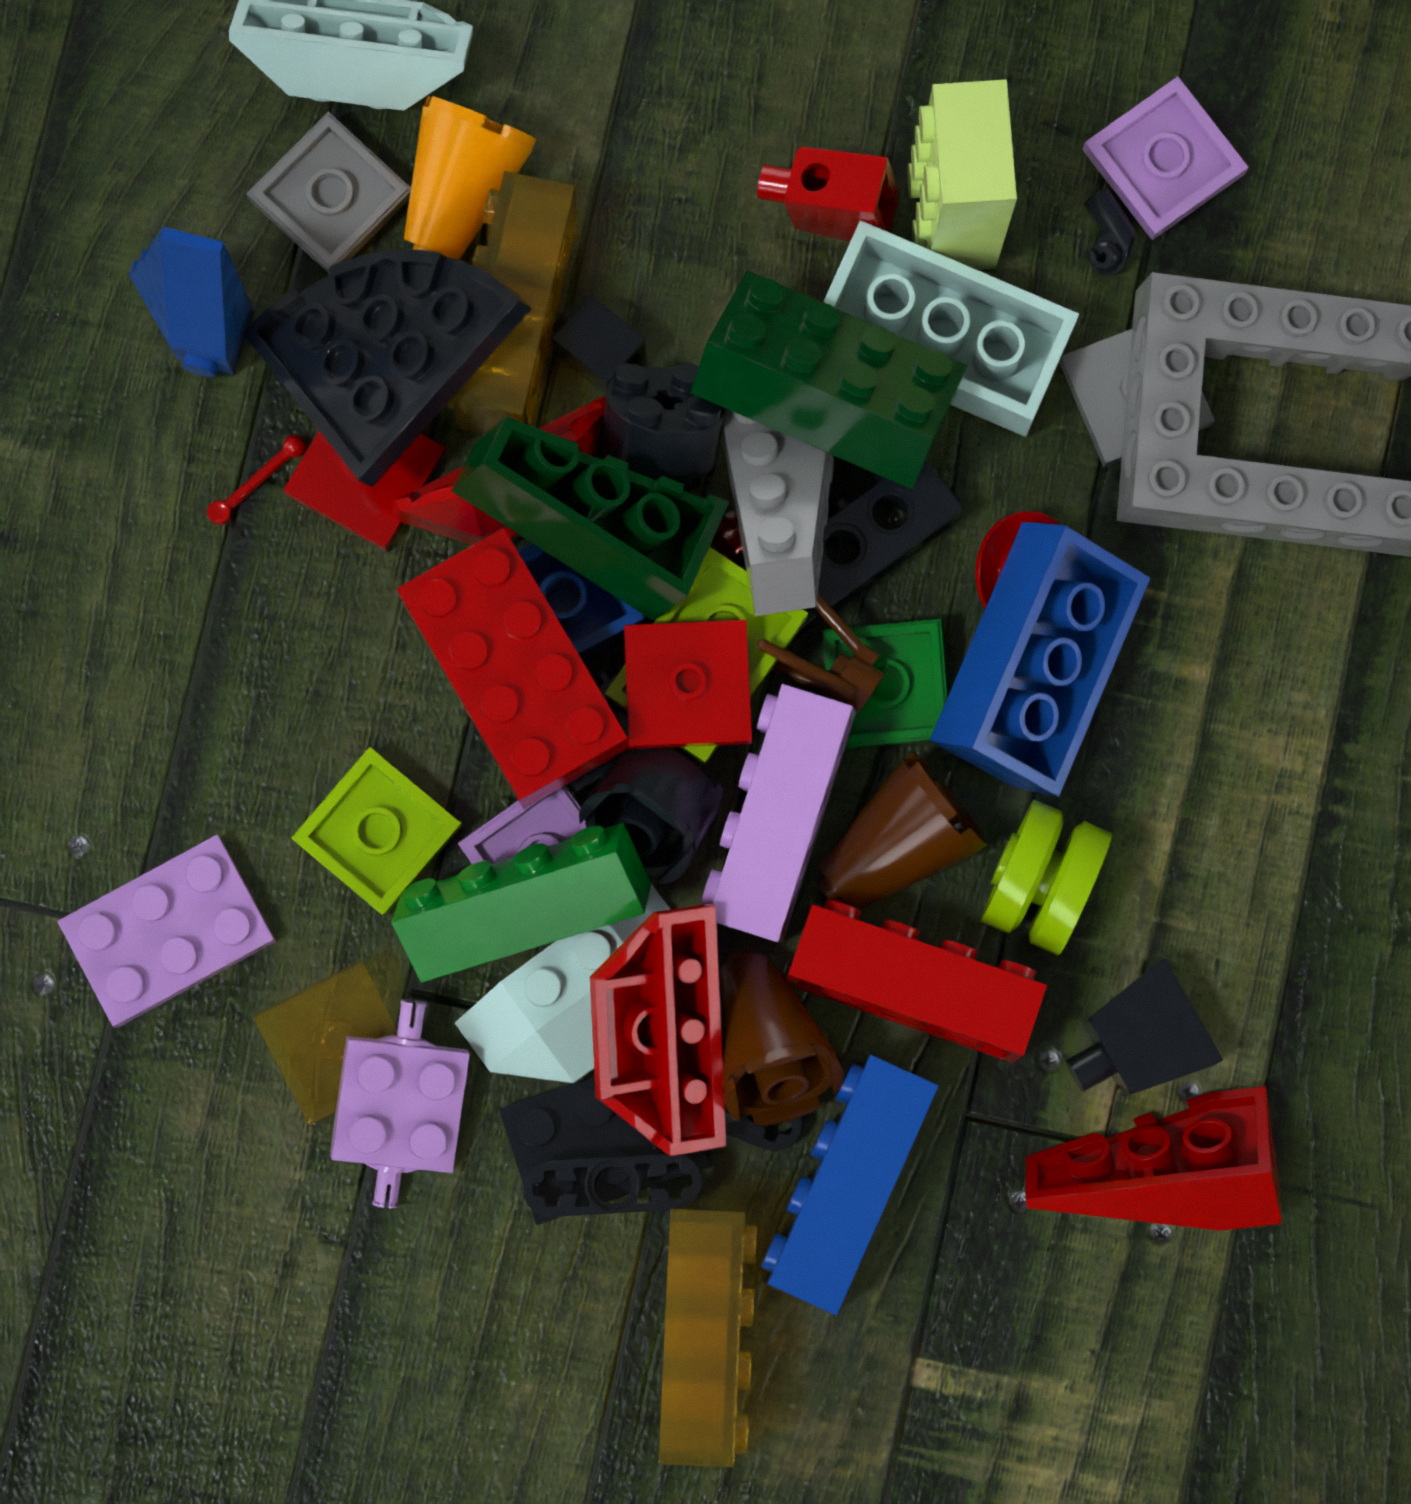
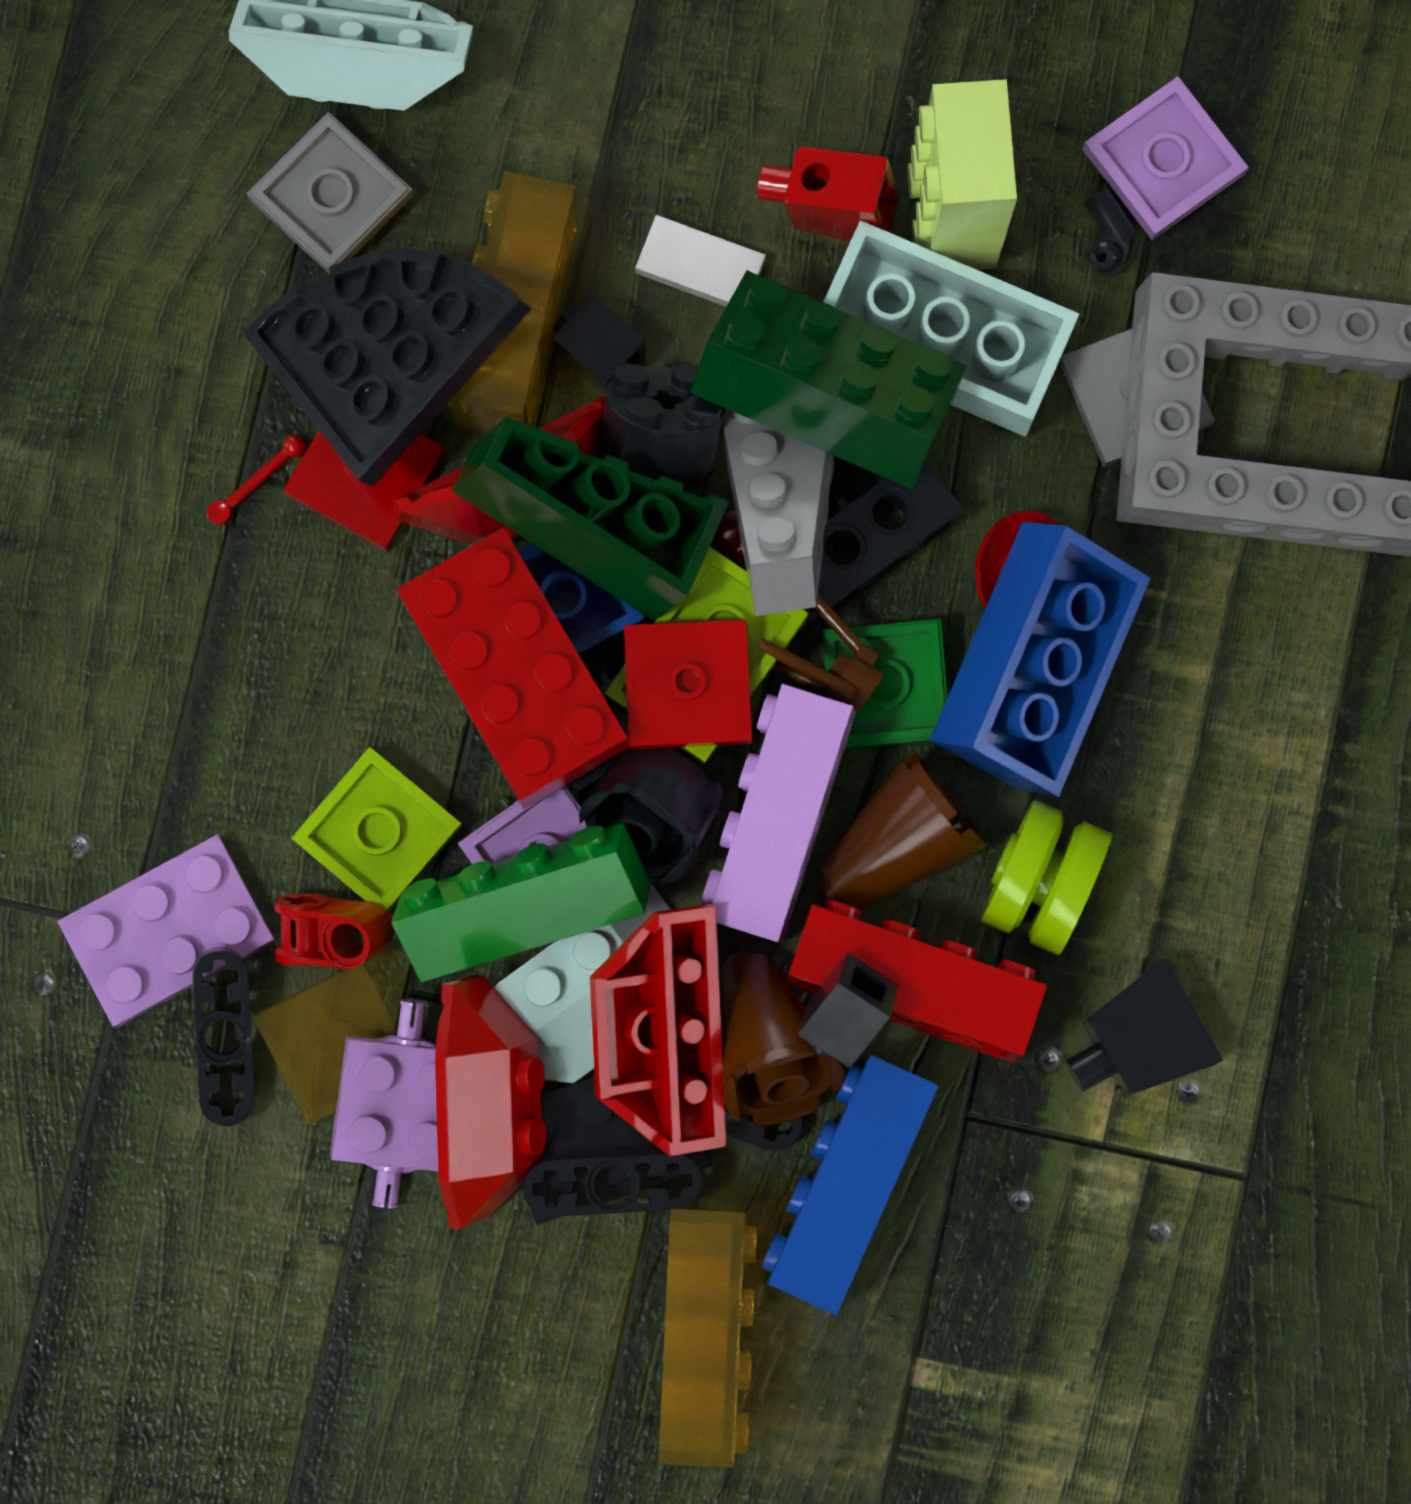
blue wedge [129,226,253,378] -> none
light orange cone [404,96,537,260] -> none
red wedge [1025,1086,1282,1231] -> none
none -> black beam [193,947,255,1126]
none -> red piece [274,893,395,970]
none -> red wedge [435,975,547,1229]
none -> white tile [635,215,766,306]
none -> black brick [798,952,900,1068]

